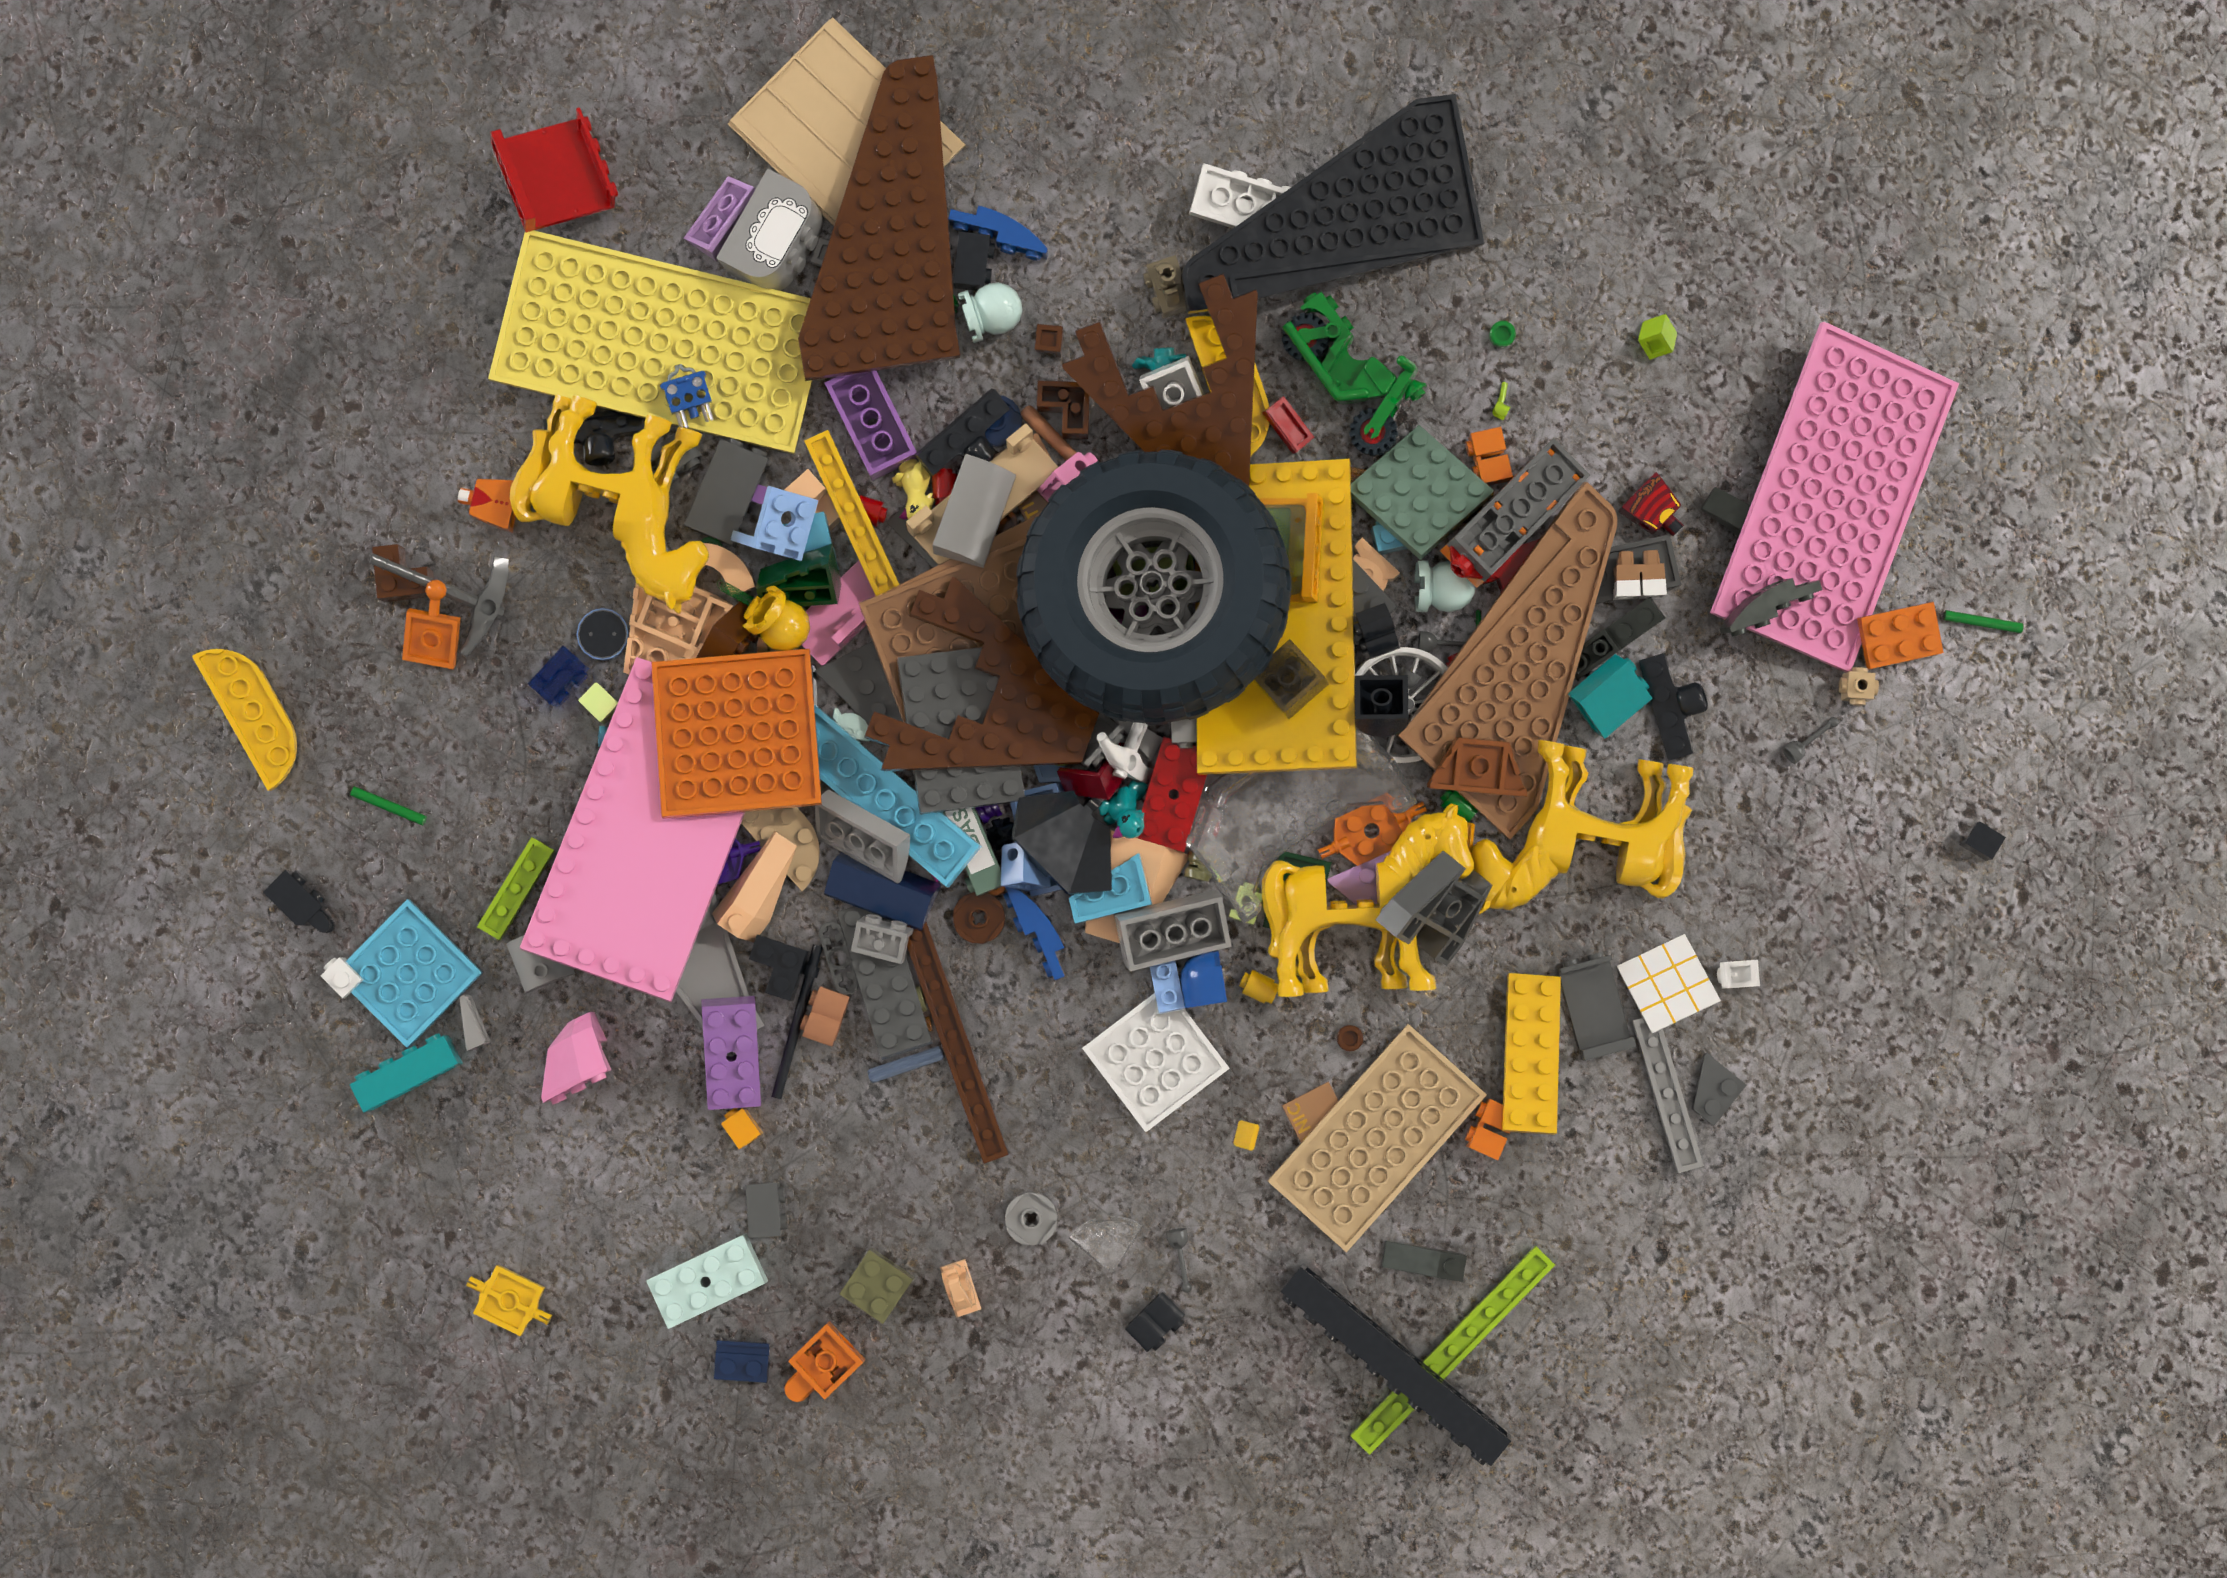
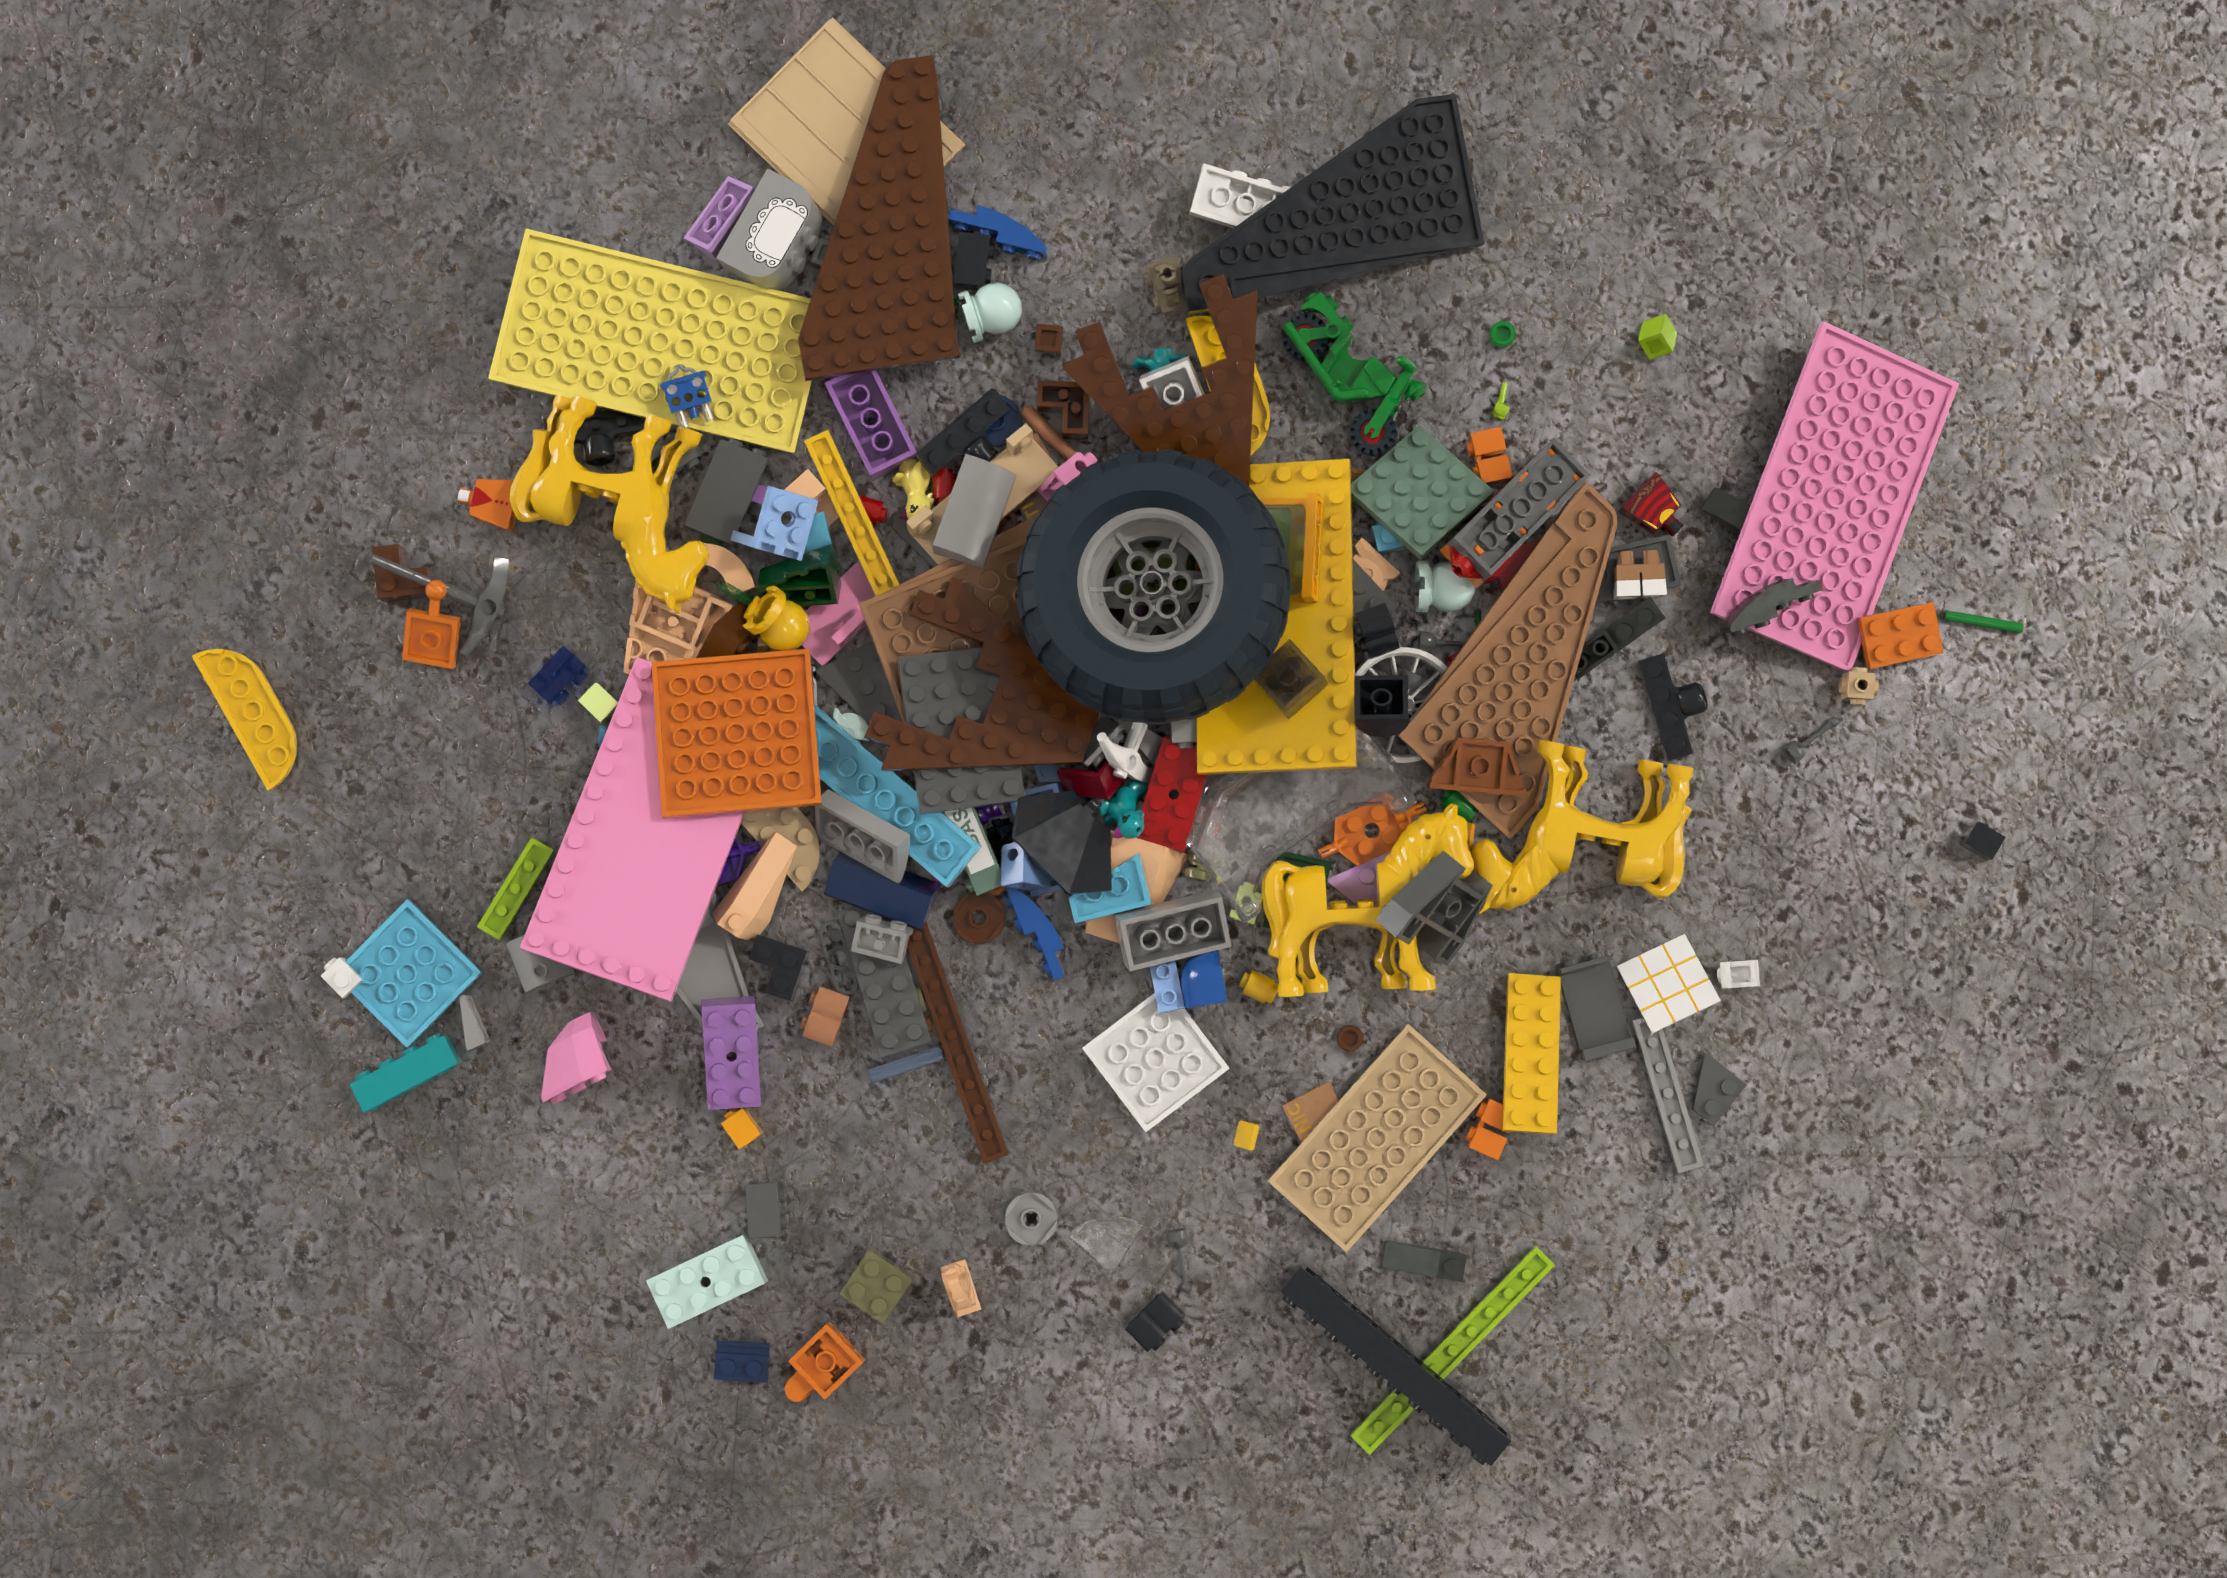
black hinge [263,870,336,933] -> none
green bar [350,786,427,826] -> none
yellow plate [466,1265,552,1336] -> none
red panel [490,107,618,233] -> none
black tile [577,608,629,661] -> none
black bar [771,944,823,1099] -> none
red tile [1262,396,1315,454] -> none
teal brick [1568,654,1653,739] -> none

